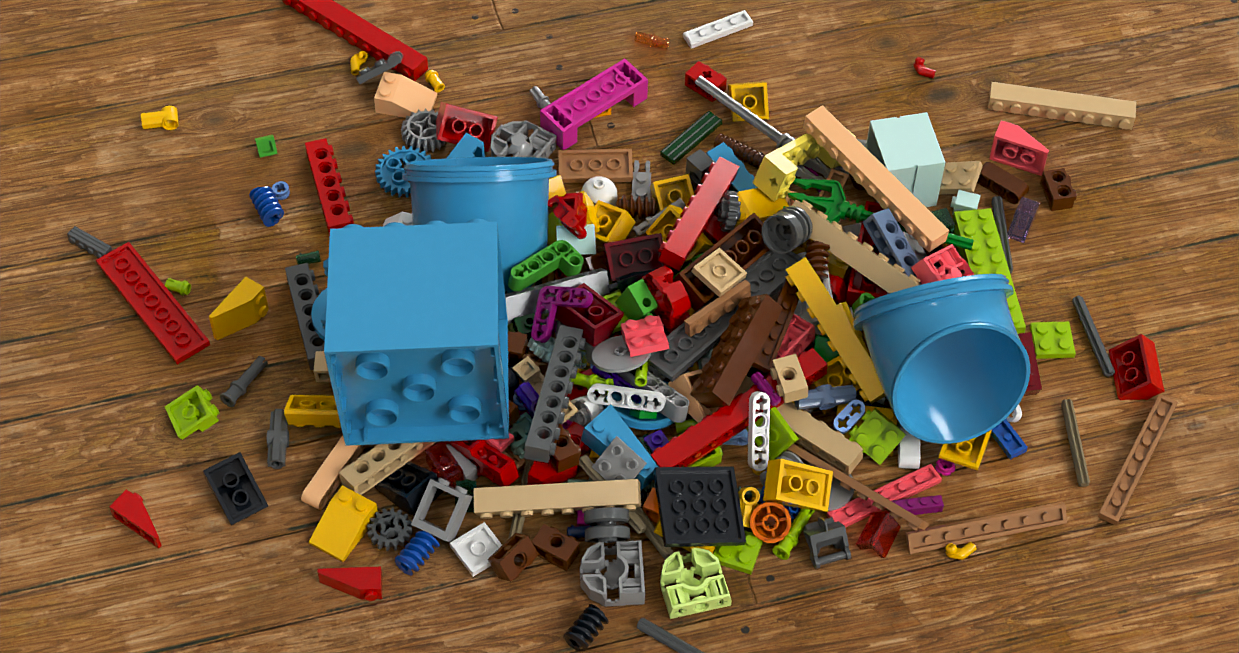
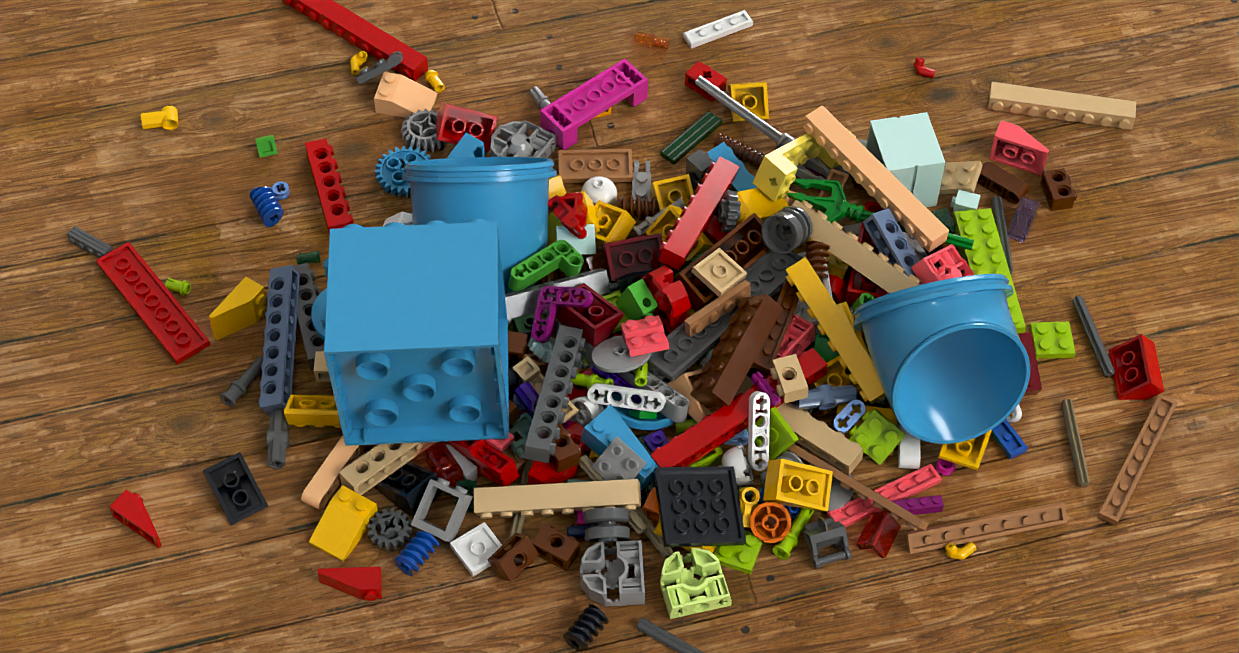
lime plate [165,385,220,440] -> none
none -> sand blue brick [259,265,300,416]
none -> white cylinder [719,445,753,486]

